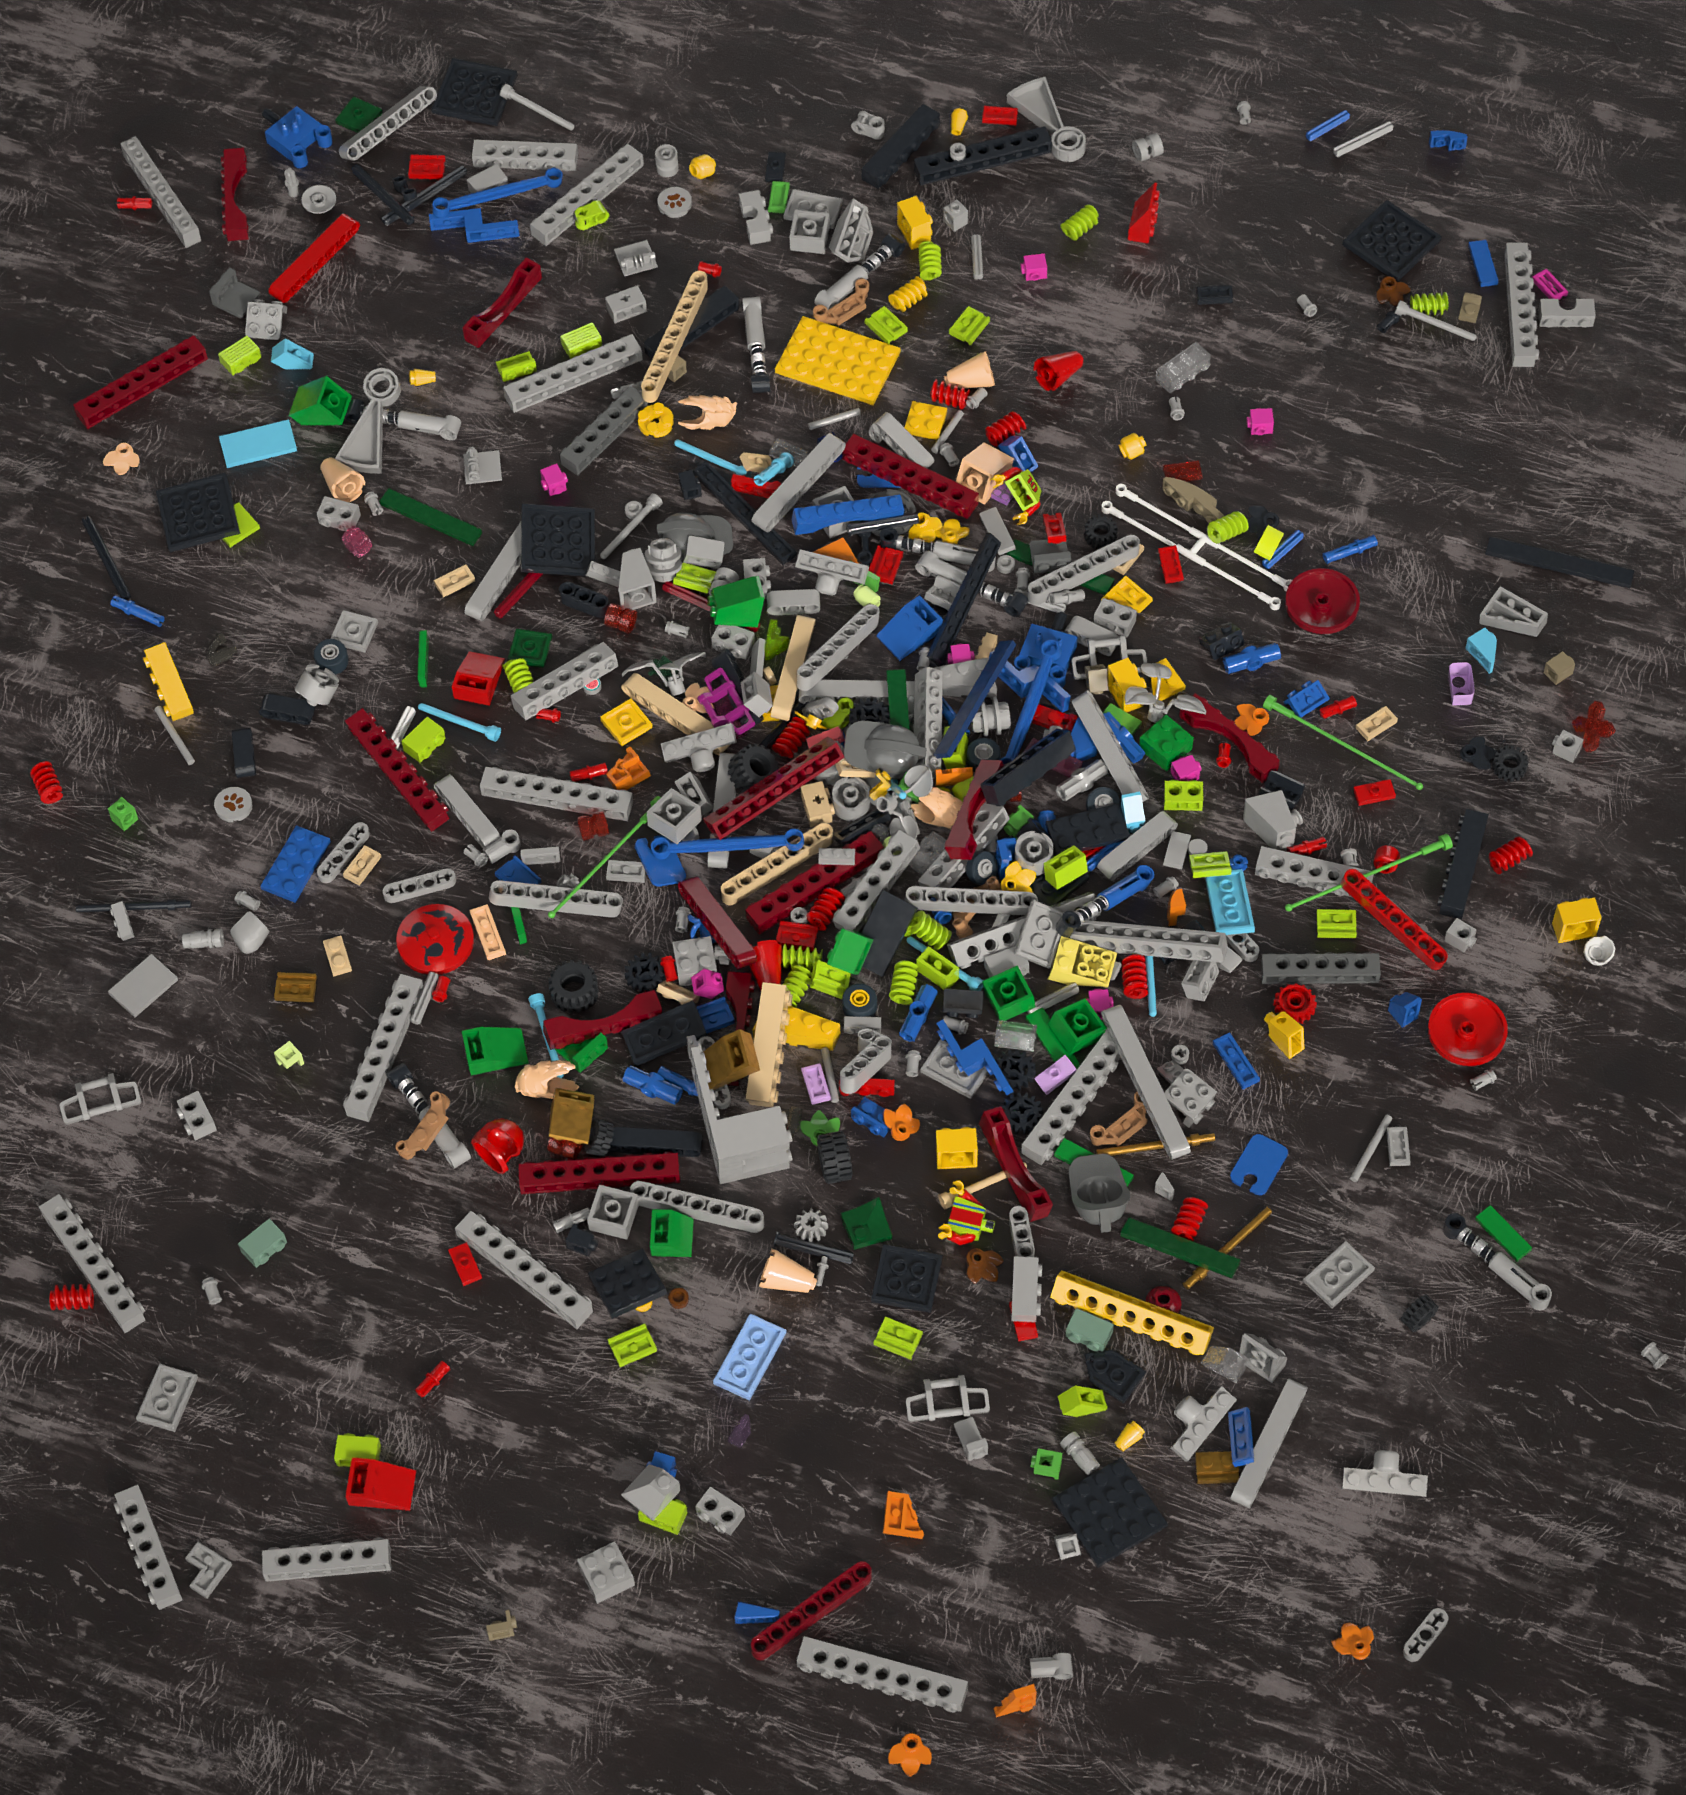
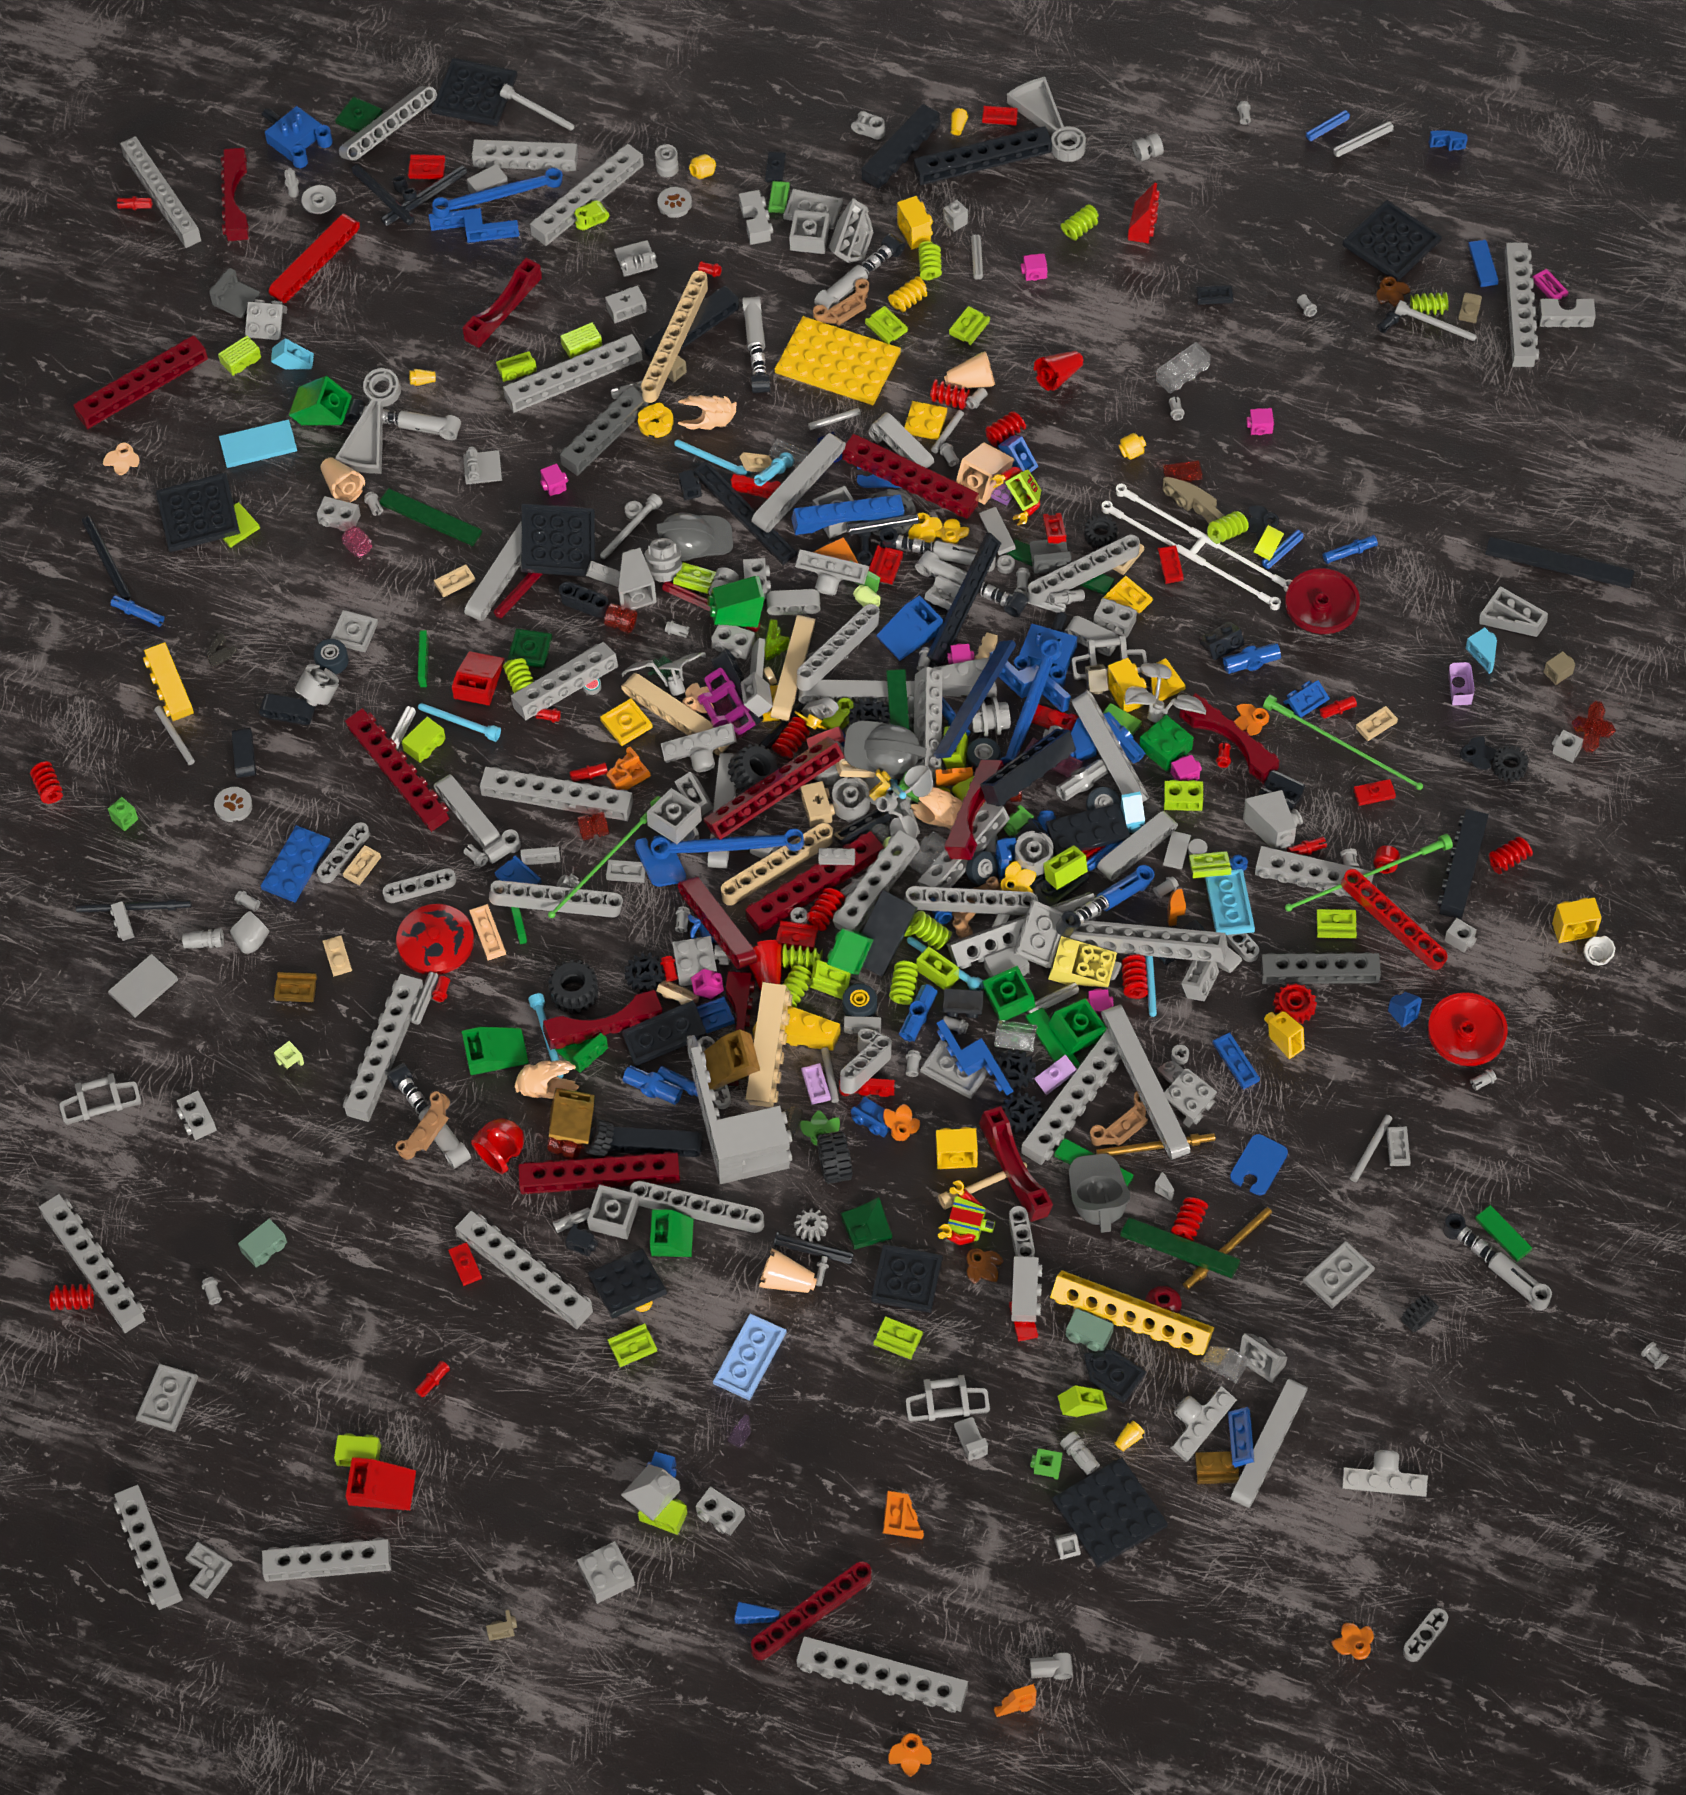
reddish brown tile [668,1288,689,1309] -> none
light grey panel [683,536,724,569] -> none
light grey bush [950,143,966,161] -> none

